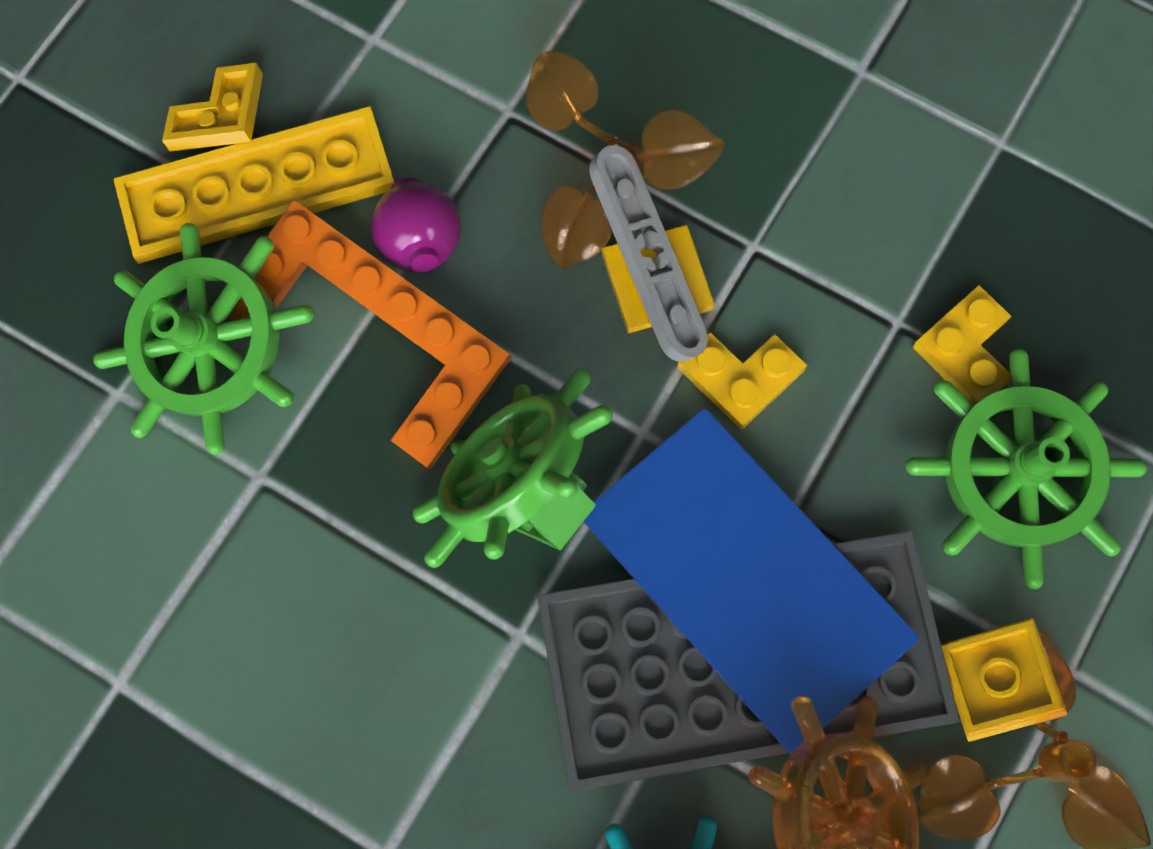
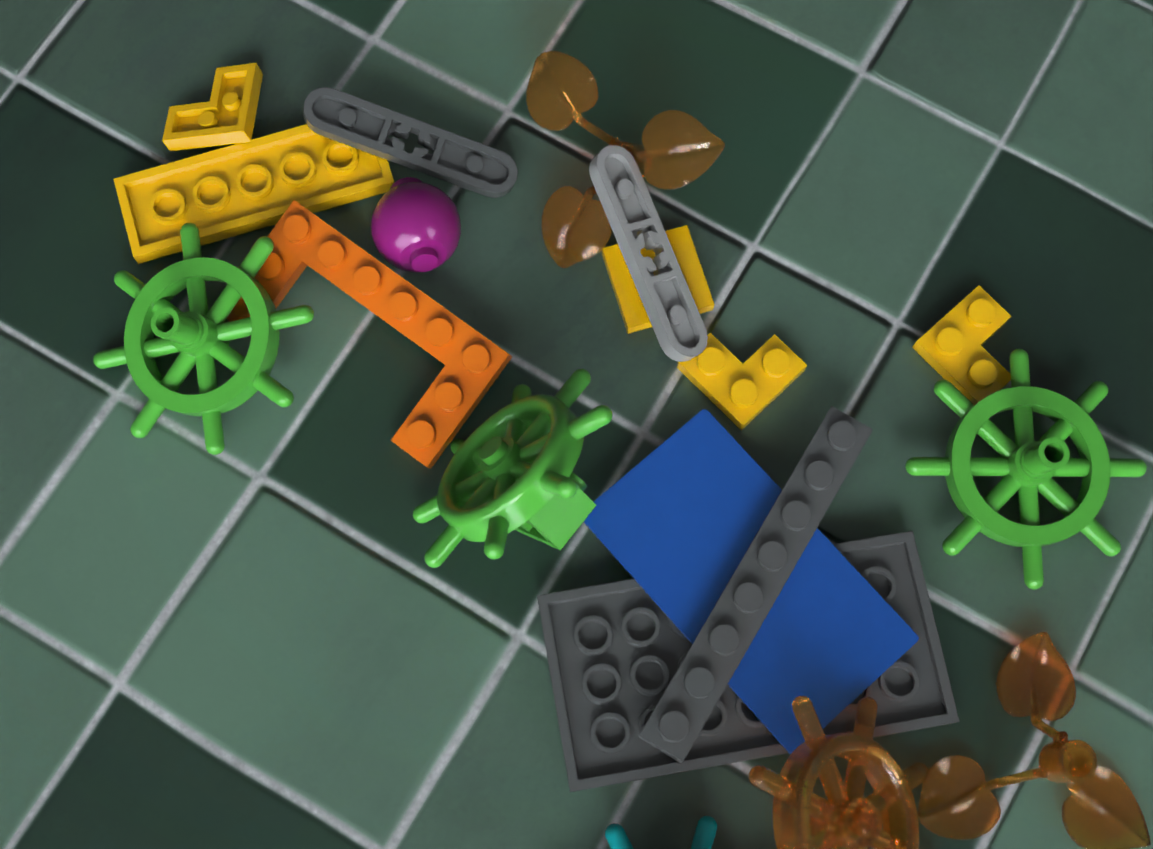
yellow plate [941,618,1067,742] -> none
none -> dark grey piece [303,87,518,198]
none -> dark grey plate [639,406,873,764]

